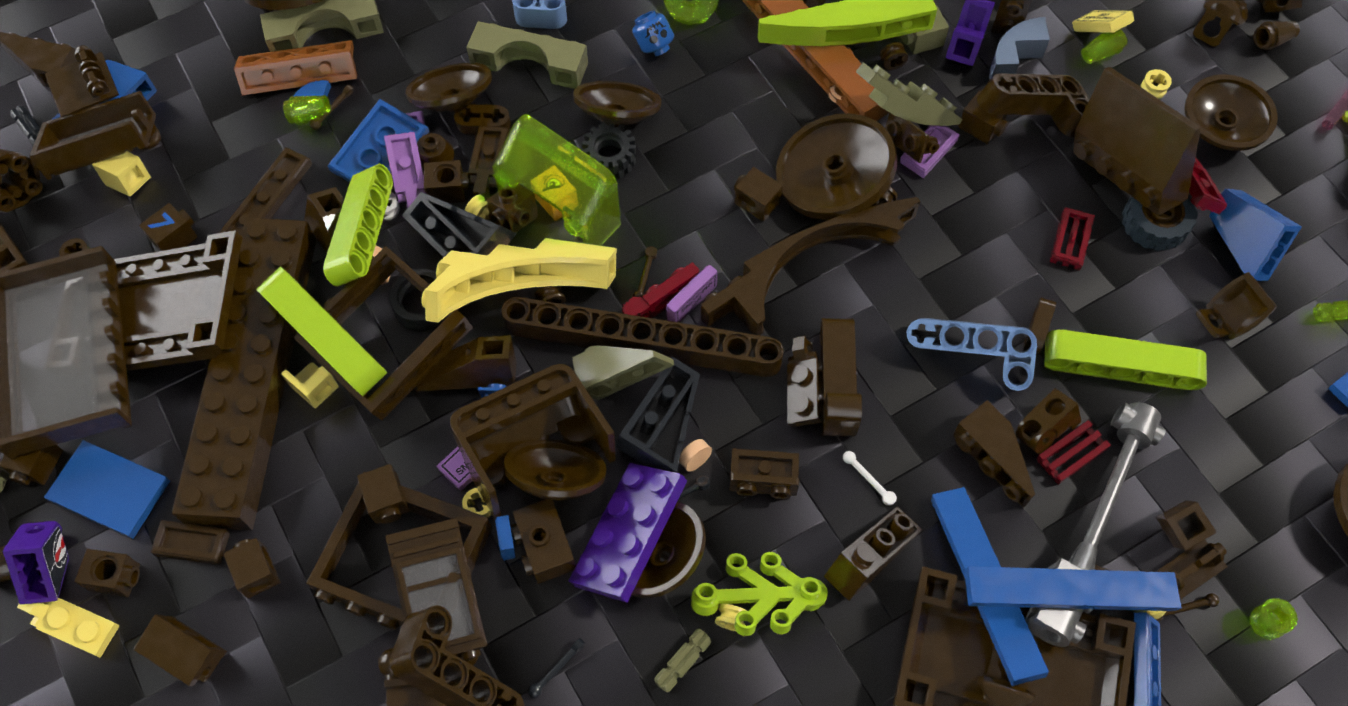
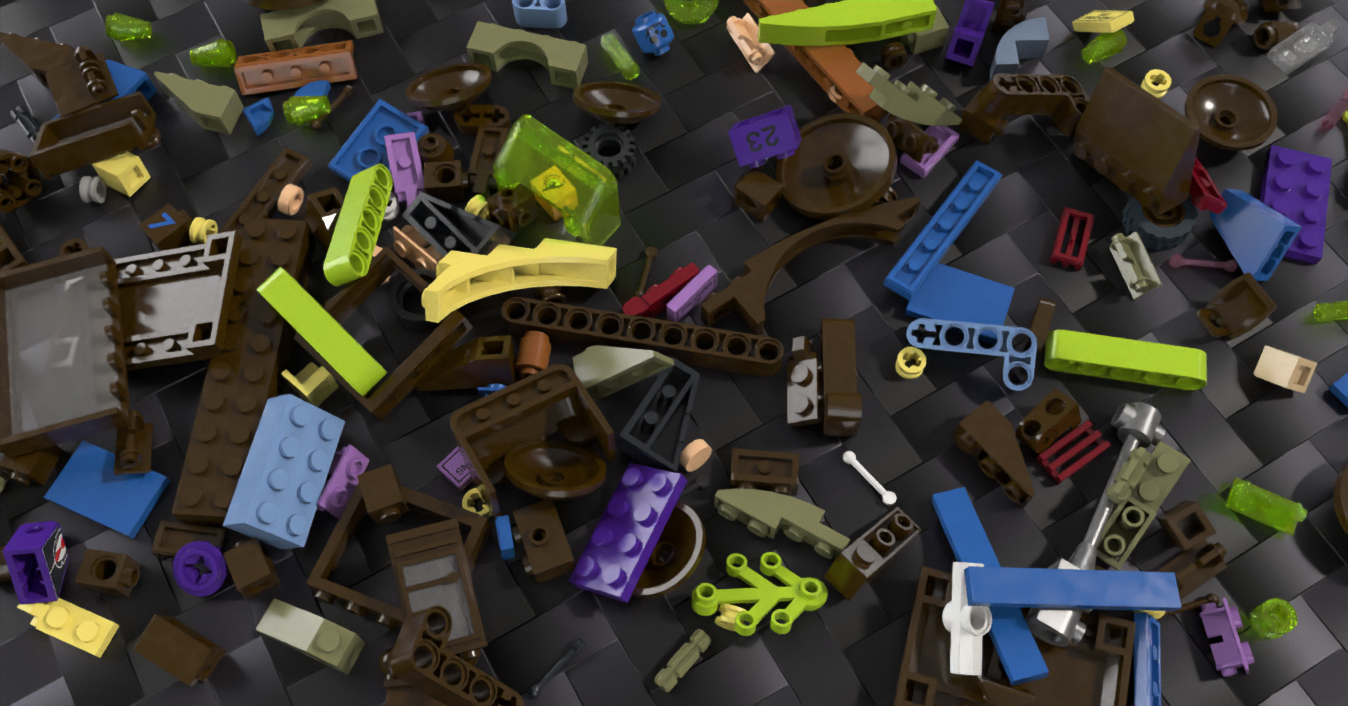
none -> light grey bush [79,176,107,203]
none -> clear neon green cone [105,12,152,41]
none -> dark brown hinge [114,410,153,475]
none -> olive slope [154,71,244,135]
none -> dark purple gear [172,540,229,596]
none -> light yellow bush [189,217,218,244]
none -> clear neon green cone [190,38,237,67]
none -> medium blue brick [223,394,345,549]
none -> blue tile [242,97,274,136]
none -> olive slope [255,598,365,675]
none -> light nougat tile [278,184,304,216]
none -> medium lavender hinge [316,444,370,519]
none -> light nougat hinge [393,225,444,272]
none -> dark orange brick [514,331,551,379]
none -> clear neon green axle [601,32,639,80]
none -> olive slope [714,489,850,559]
none -> light nougat hinge [727,13,776,73]
none -> dark purple brick [728,105,802,169]
none -> blue tile [883,160,1003,301]
none -> light yellow bush [895,347,926,380]
none -> blue tile [904,263,1015,345]
none -> white piece [942,562,992,675]
none -> olive slope [1096,441,1191,571]
none -> olive axle [1106,447,1152,505]
none -> olive hinge [1109,231,1163,300]
none -> clear pink hinge [1169,254,1238,272]
none -> medium lavender hinge [1199,598,1255,677]
none -> clear neon green hinge [1225,477,1307,536]
none -> tan panel [1254,345,1317,393]
none -> dark purple plate [1260,145,1332,264]
none -> clear hinge [1266,17,1342,75]

